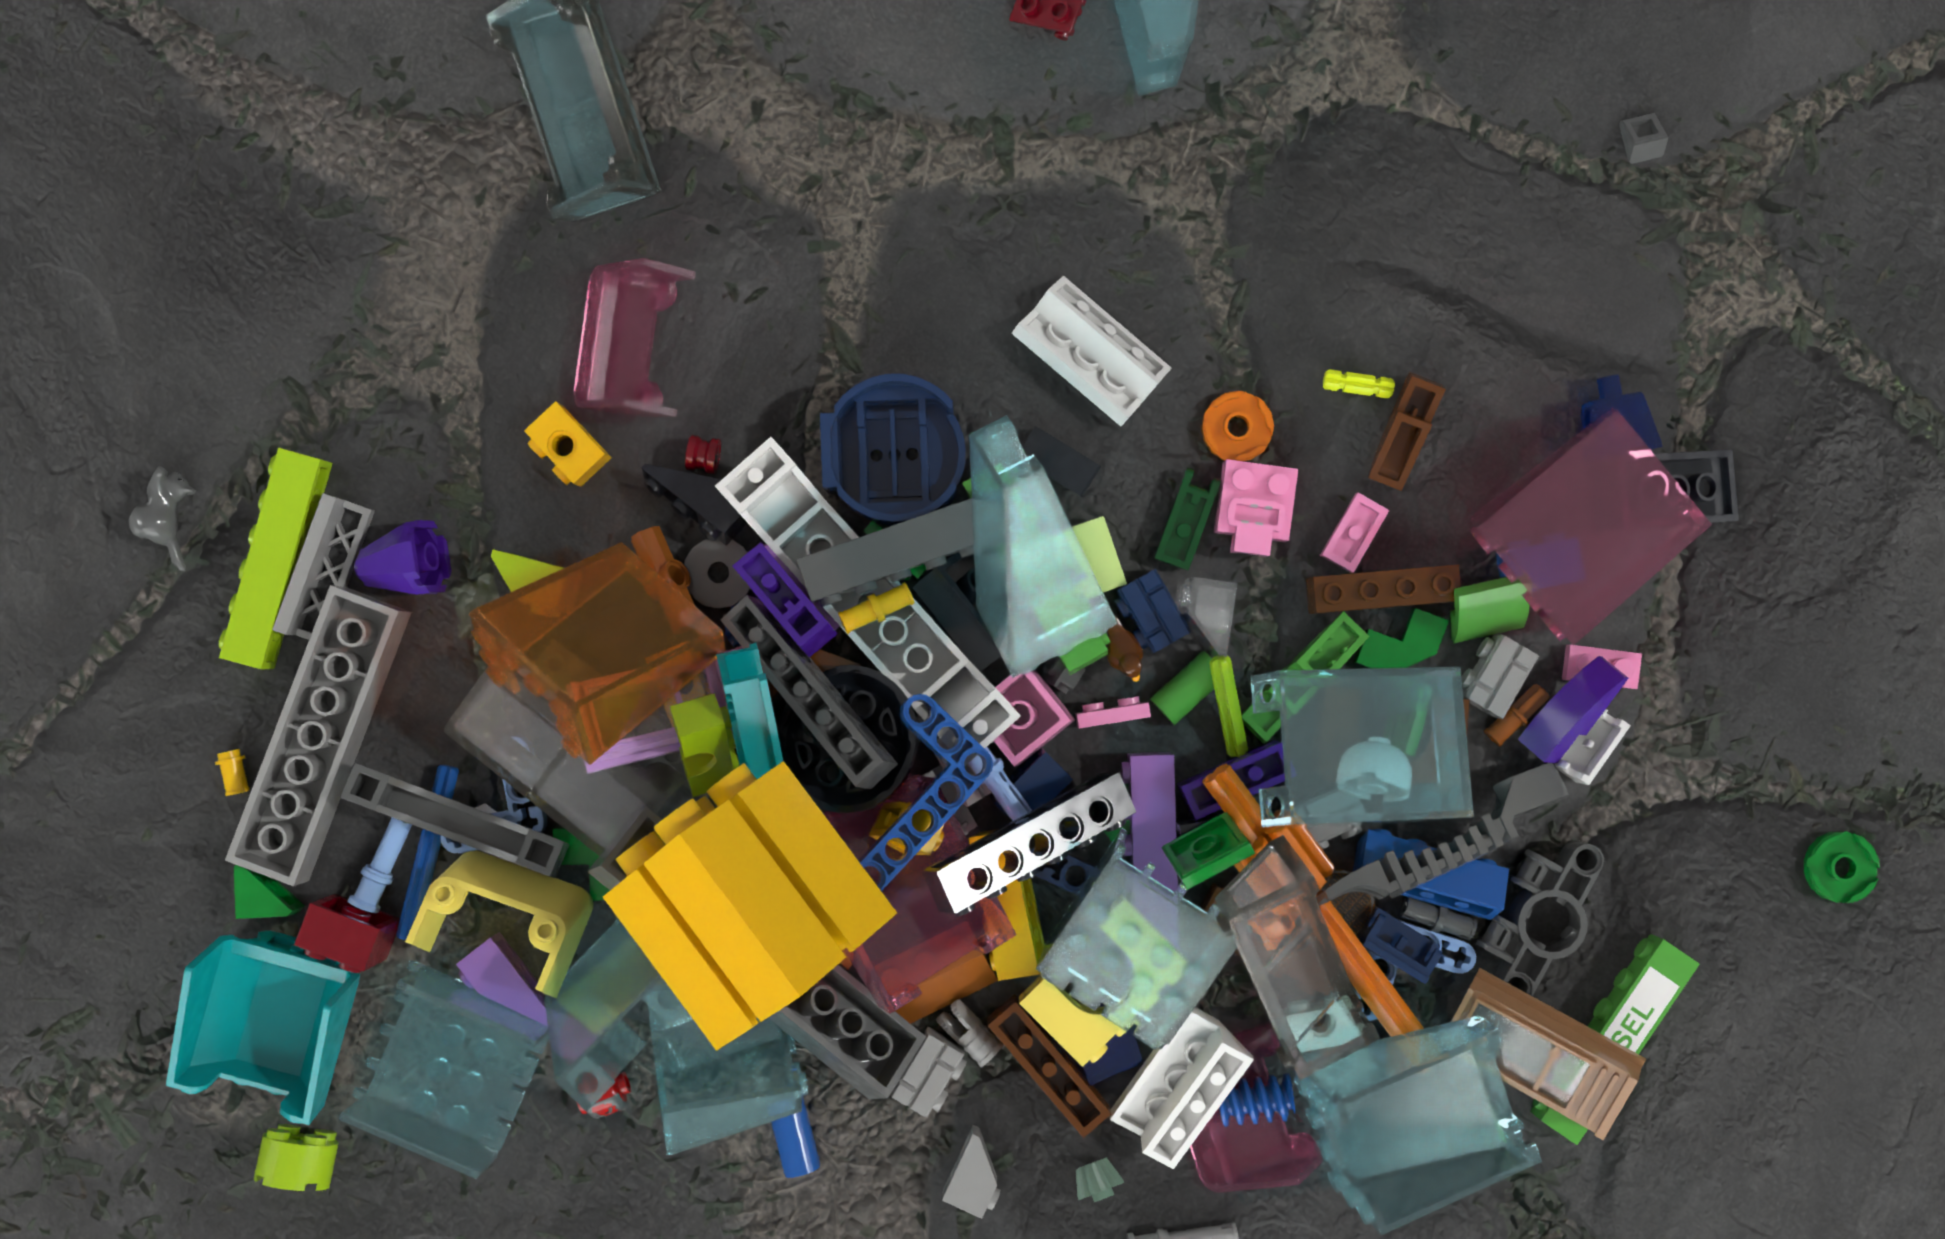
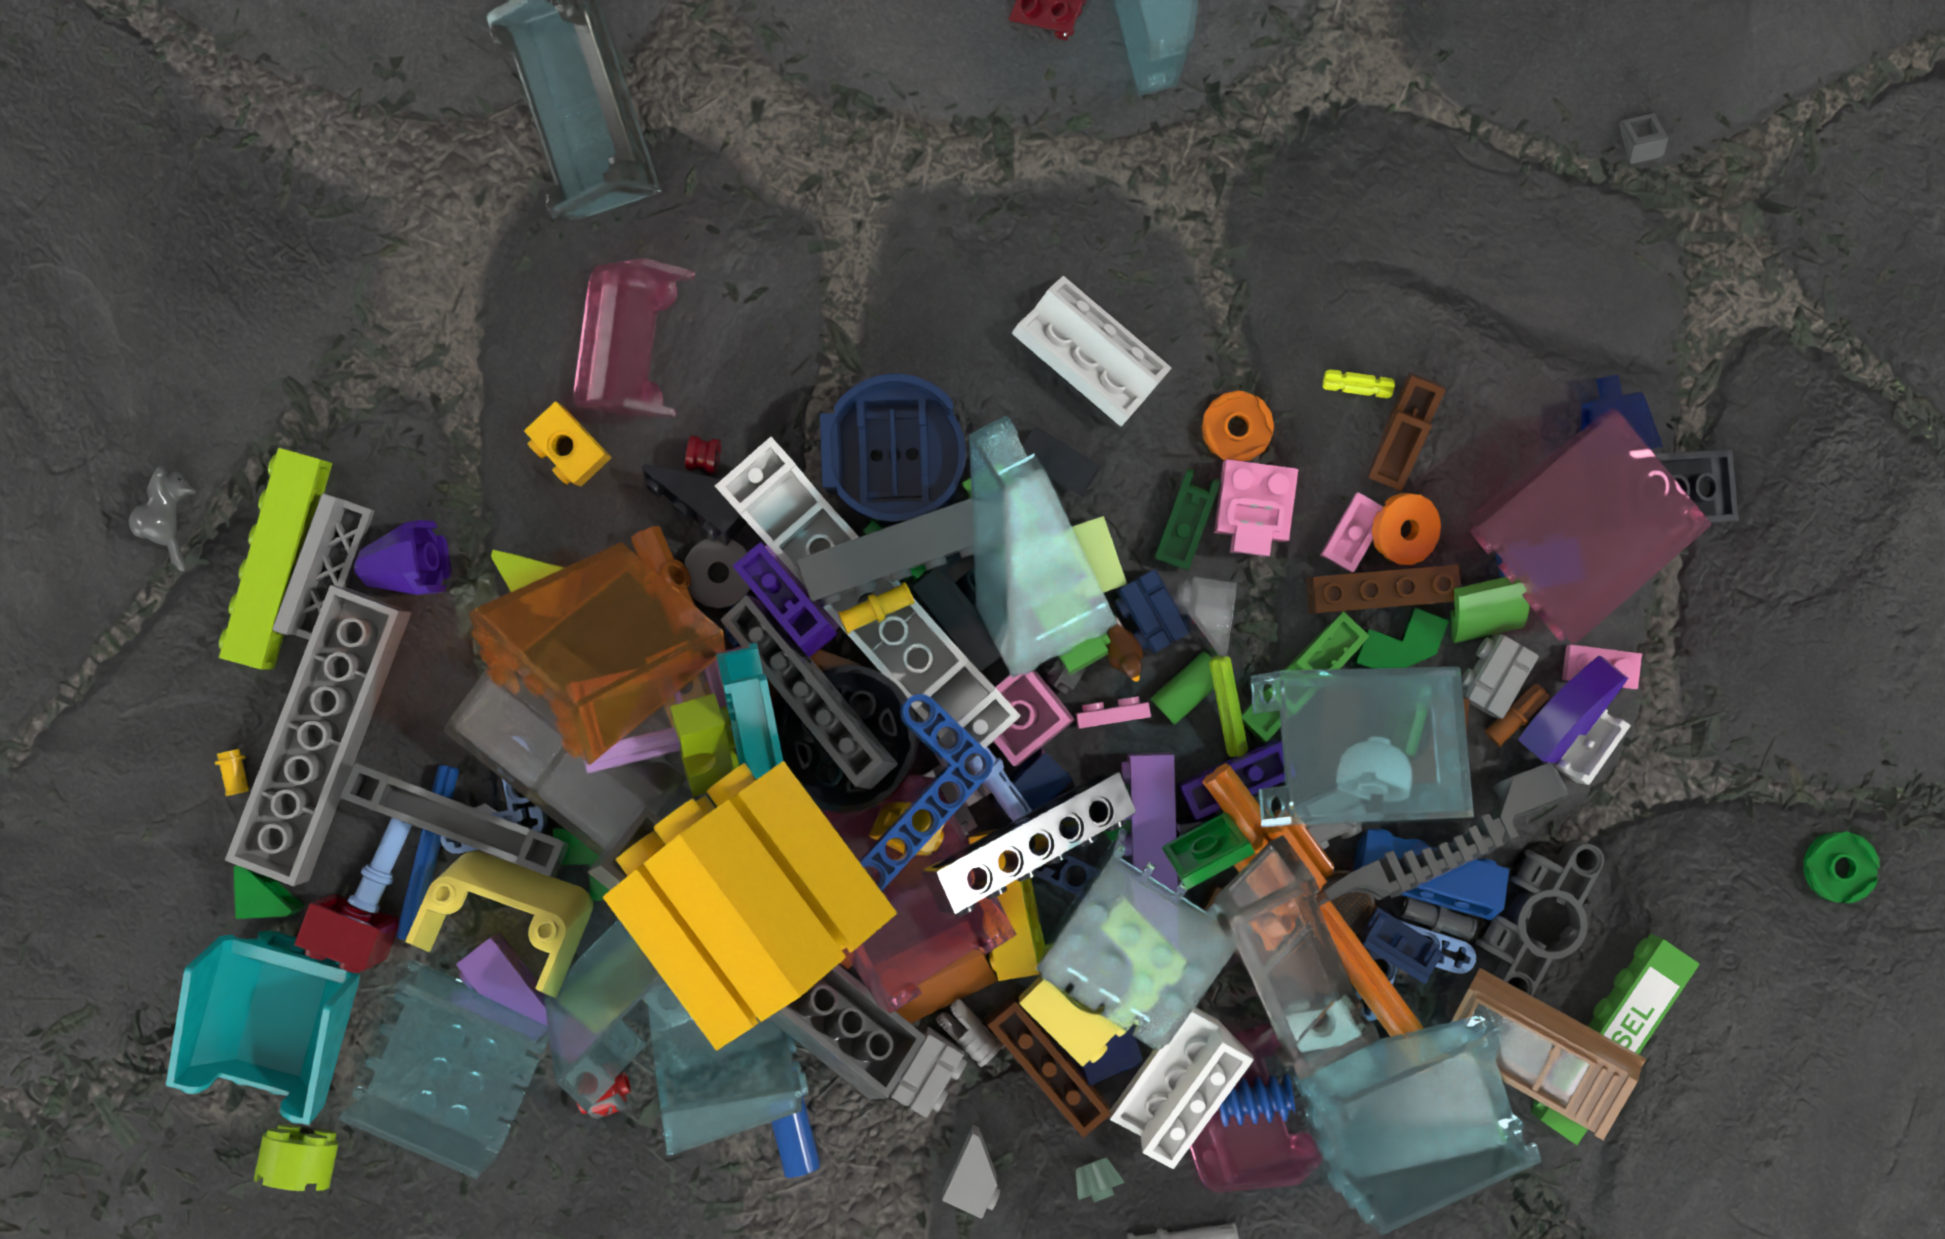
none -> orange tile [1372,493,1441,565]

